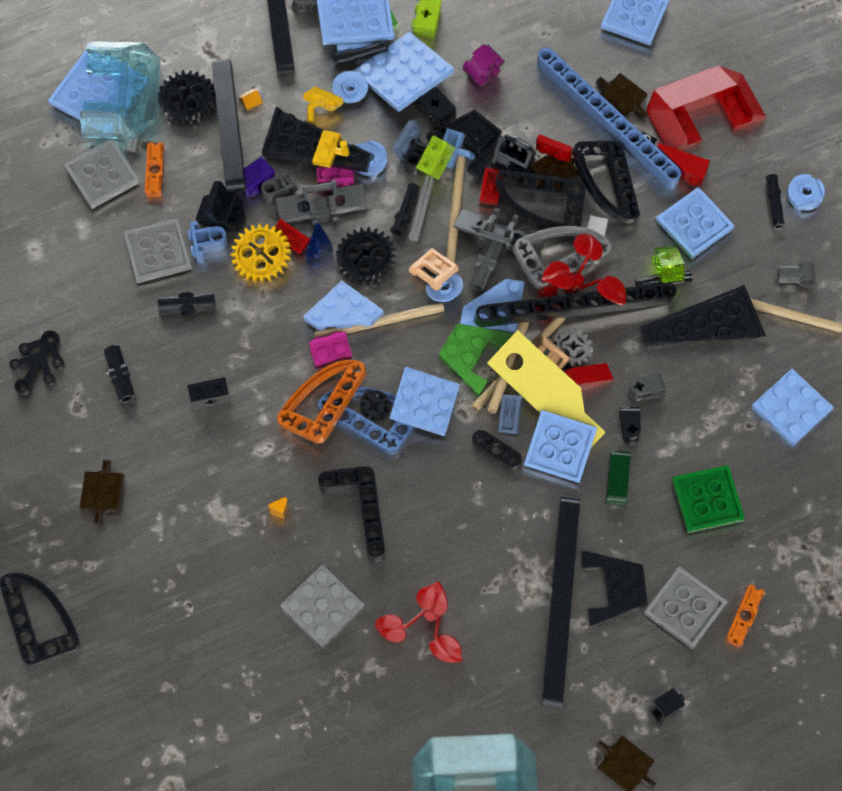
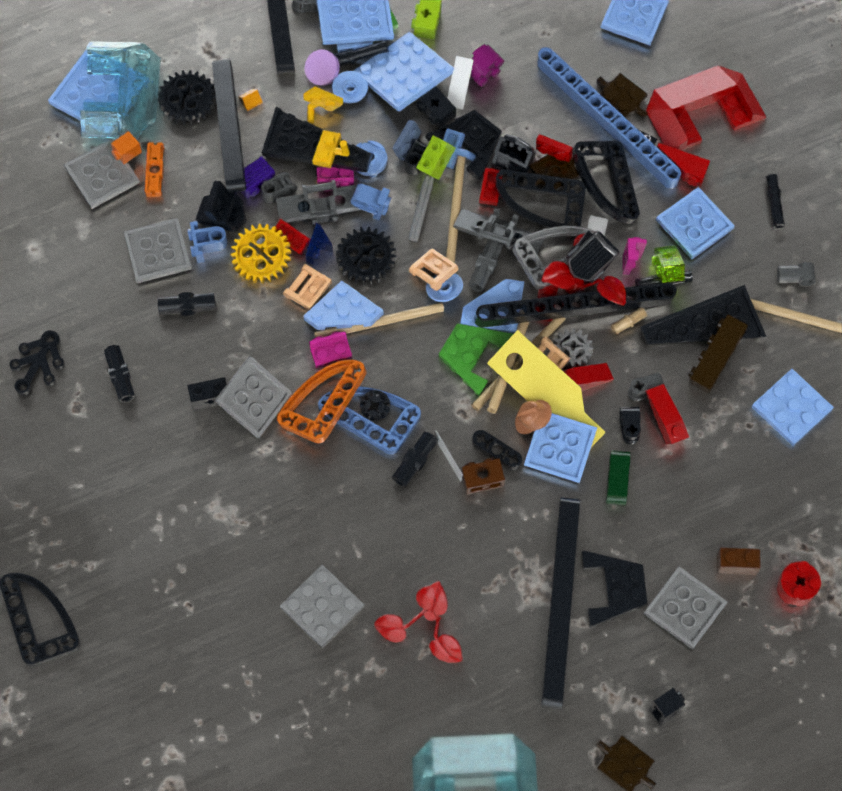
dark brown plate [79,460,125,525] -> none
light orange slope [268,497,288,519] -> none
black beam [318,466,385,563] -> none
light blue plate [389,367,460,436] -> none
black pin [390,183,419,237] -> none
sand blue plate [498,394,523,435] -> none
green plate [672,465,745,534] -> none
orange piece [726,585,765,647] -> none
light blue plate [787,174,825,210] -> none
none -> orange brick [111,131,142,164]
none -> light grey plate [214,356,293,438]
none -> light nougat plate [283,264,332,310]
none -> lavender tile [305,49,340,86]
none -> medium blue pin [351,184,391,221]
none -> black piece [392,431,438,488]
none -> white sticker [434,430,463,482]
none -> white sticker [447,56,473,109]
none -> reddish brown brick [461,458,505,495]
none -> nougat piece [515,400,552,435]
none -> black piece [566,230,619,283]
none -> tan axle [610,307,647,335]
none -> dark pink bracket [622,237,647,275]
none -> red slope [645,384,689,445]
none -> dark brown brick [688,315,748,394]
none -> reddish brown brick [717,547,761,575]
none -> red brick [777,561,821,606]

